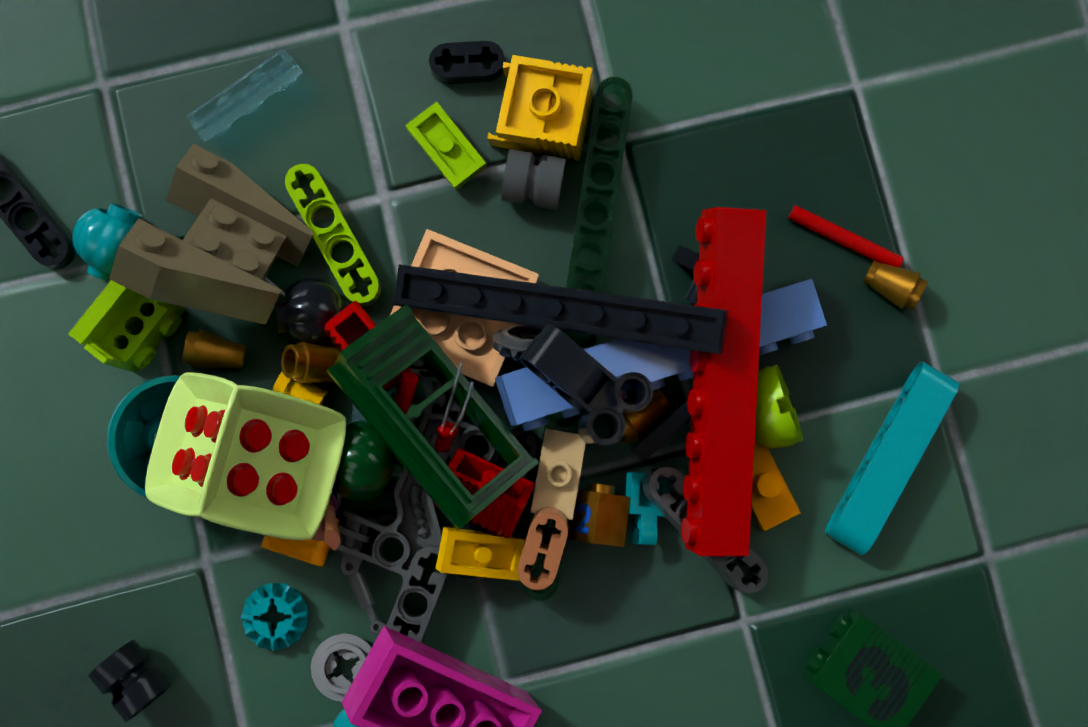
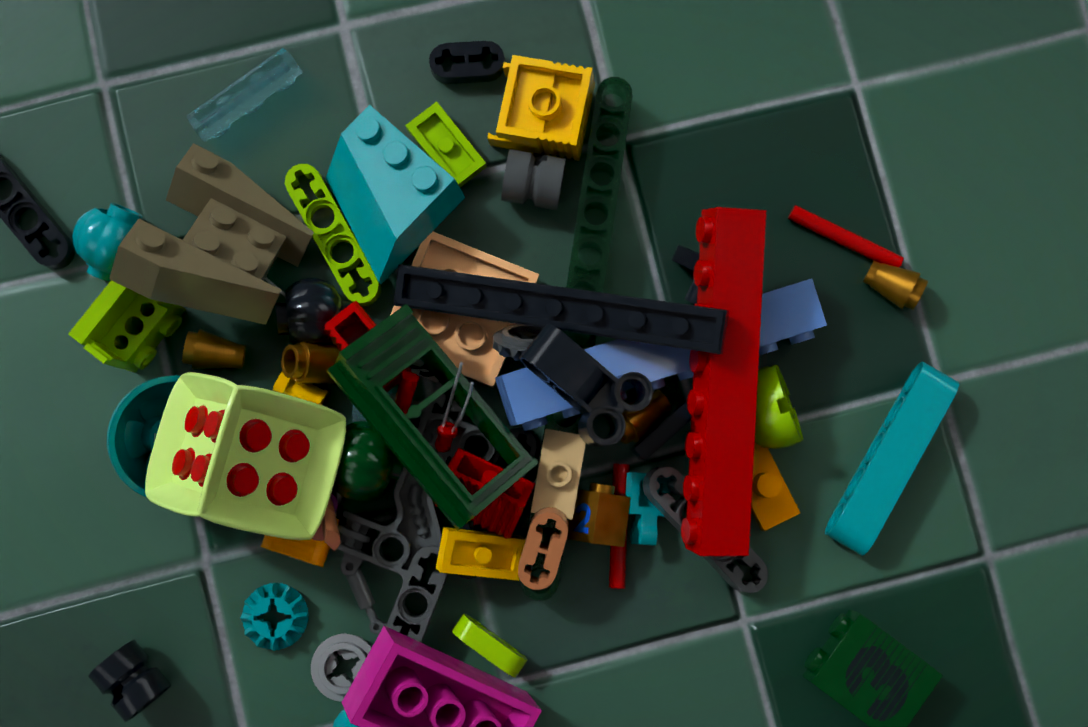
none -> teal wedge [325,105,465,284]
none -> lime beam [452,613,528,678]
none -> red bar [609,464,630,589]

